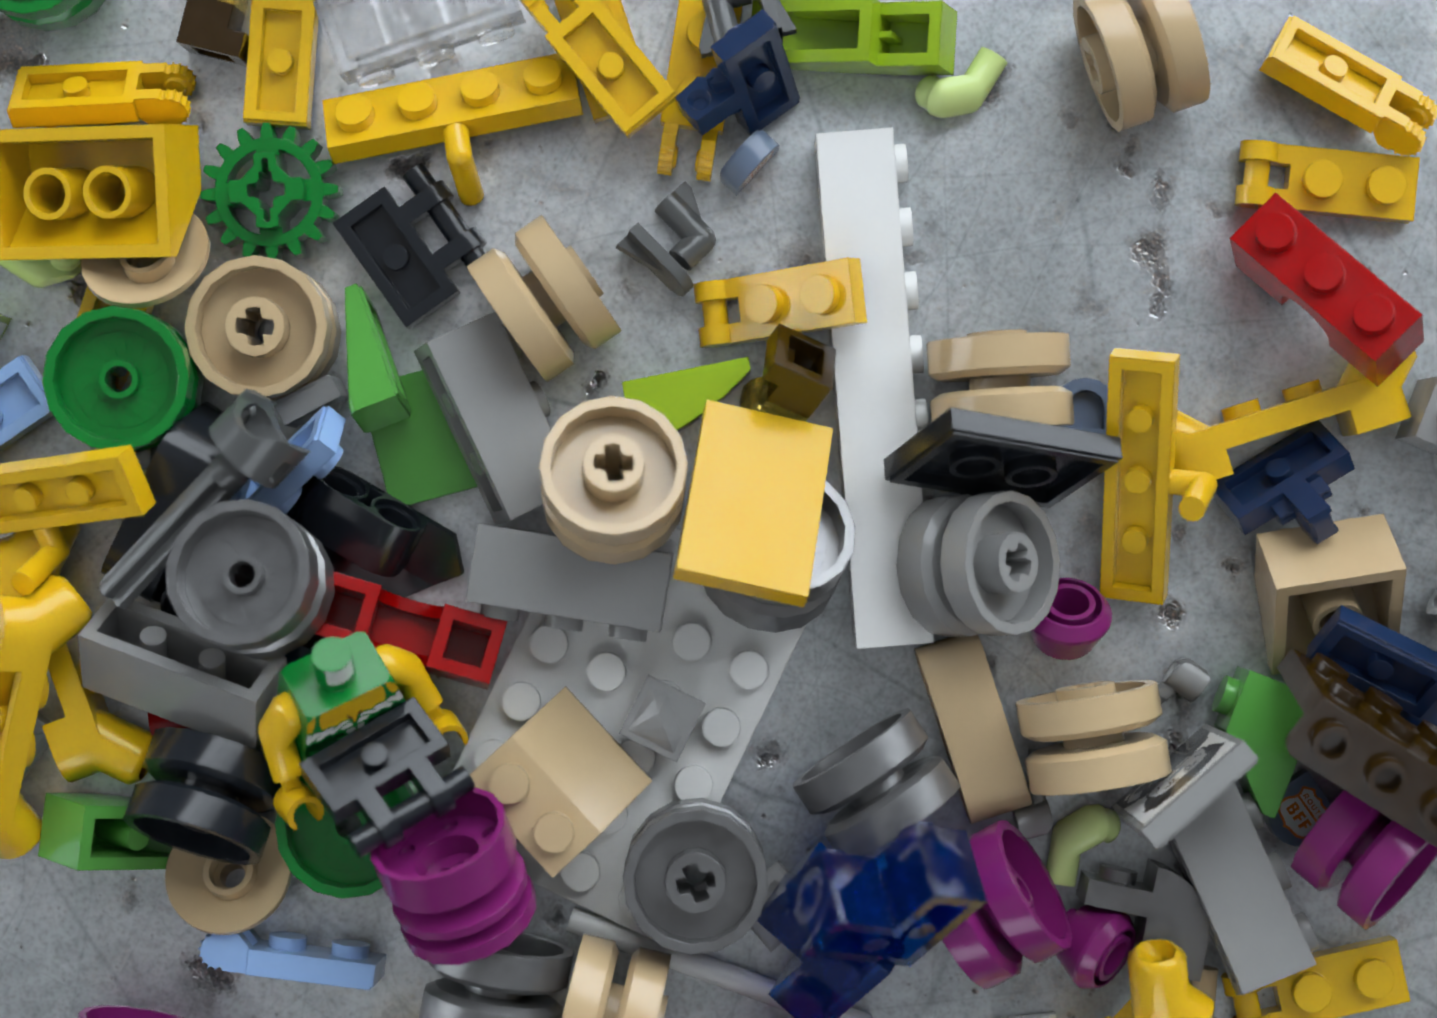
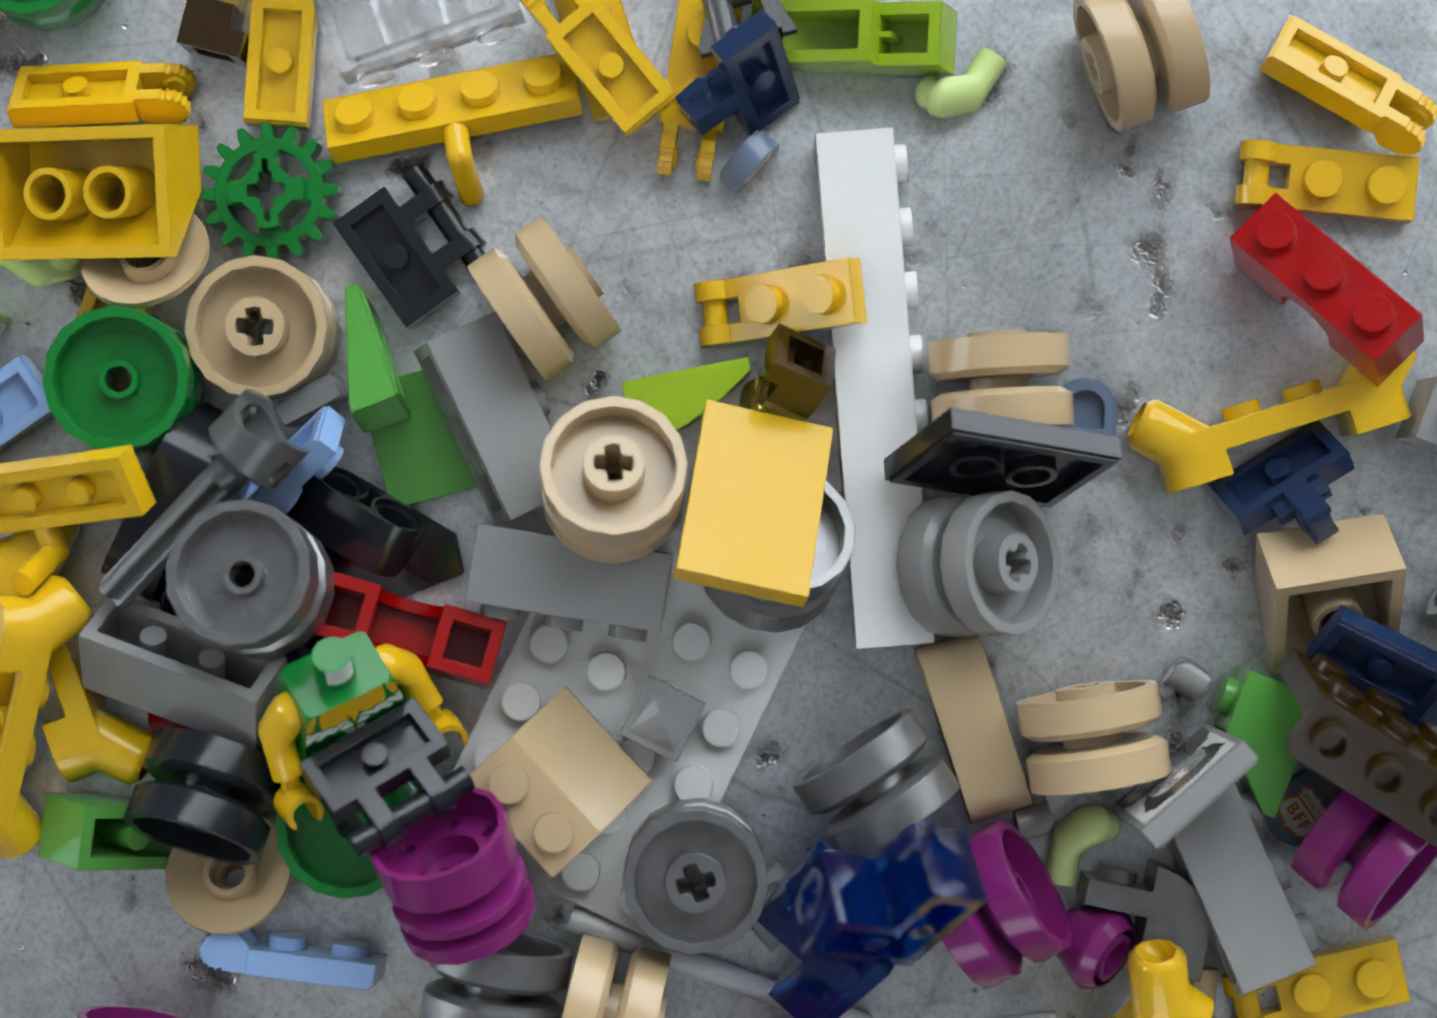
dark grey piece [616,181,716,297] -> none
magenta cone [1030,578,1112,660] -> none
yellow plate [1100,348,1217,605] -> none

